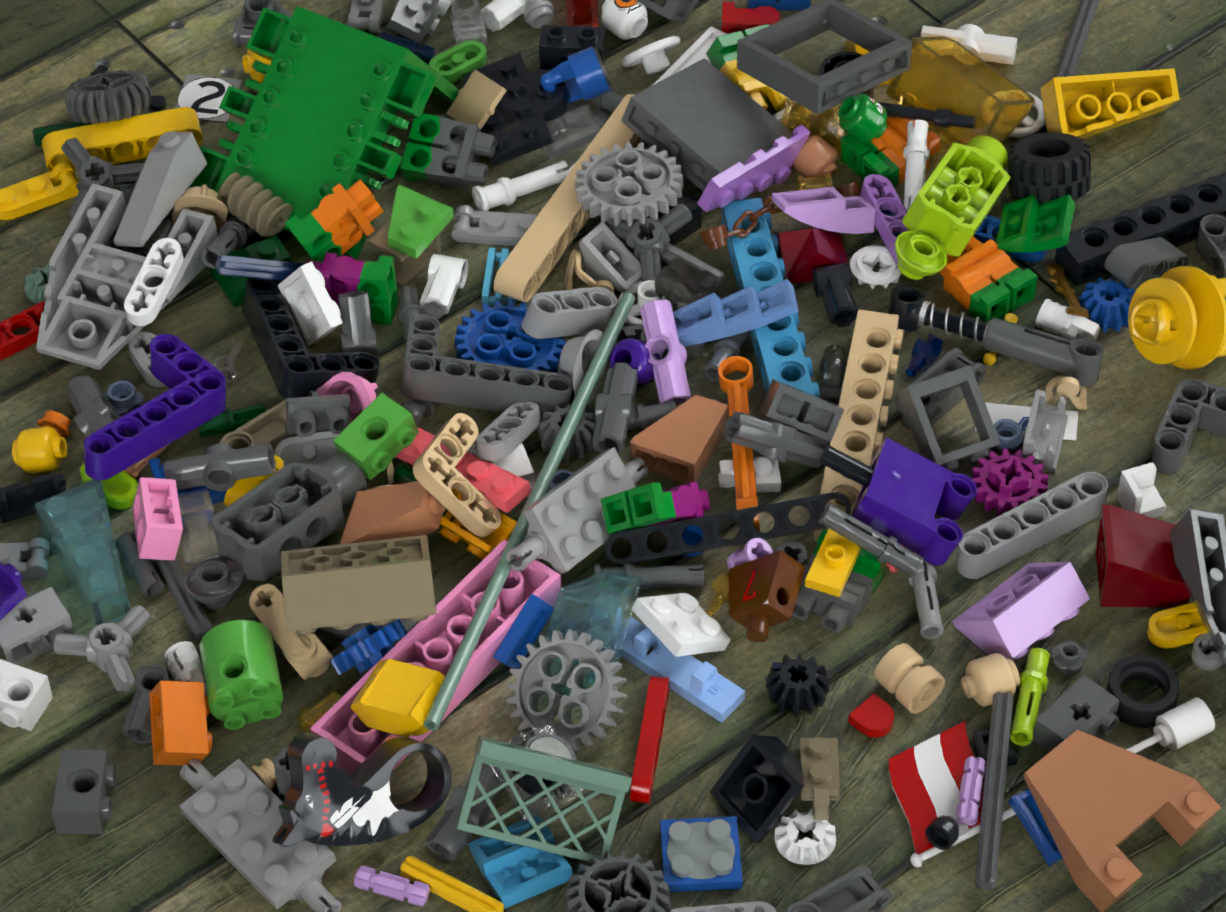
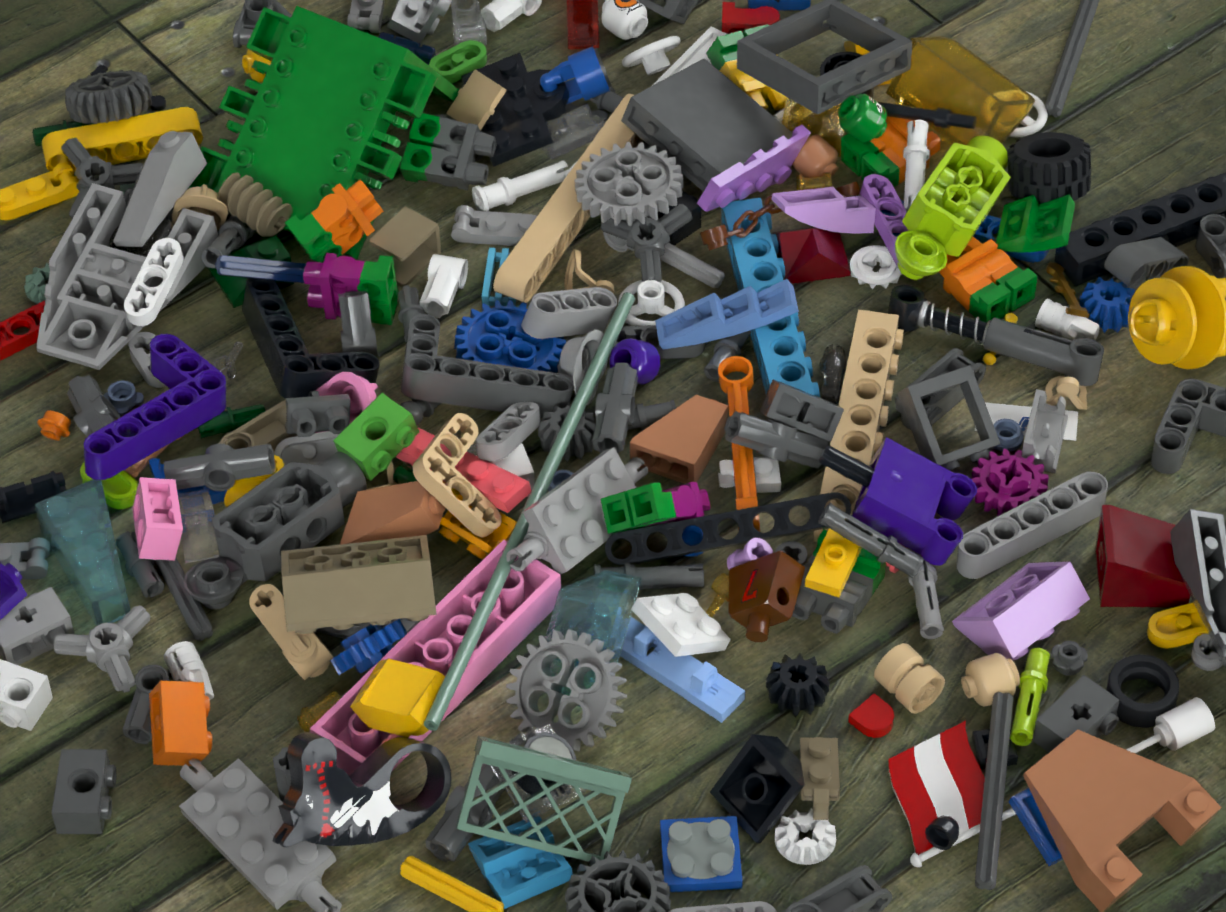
yellow head [12,426,67,474] -> none
sticker [174,74,242,122] -> none
bright green cylinder [199,620,283,730] -> none
tan bush [249,758,278,791] -> none
white plate [278,262,343,346] -> none
lavender axle [354,866,430,907] -> none
bright green wing [388,184,454,259] -> none
blue tile [493,593,555,669] -> none
light grey plate [523,0,554,28] -> none
black brick [539,25,606,70] -> none
light grey slope [579,222,642,293] -> none
red beam [630,676,670,804] -> none
lavender piece [640,299,691,406] -> none
clear smoke plate [655,258,719,312] -> none
black piece [812,262,858,327] -> none
clear blue piece [905,333,943,377] -> none
white piece [919,24,1018,66] -> none
lavender axle [956,756,986,826] -> none
yellow wedge [1040,68,1180,139] -> none
white panel [1117,463,1166,518] -> none

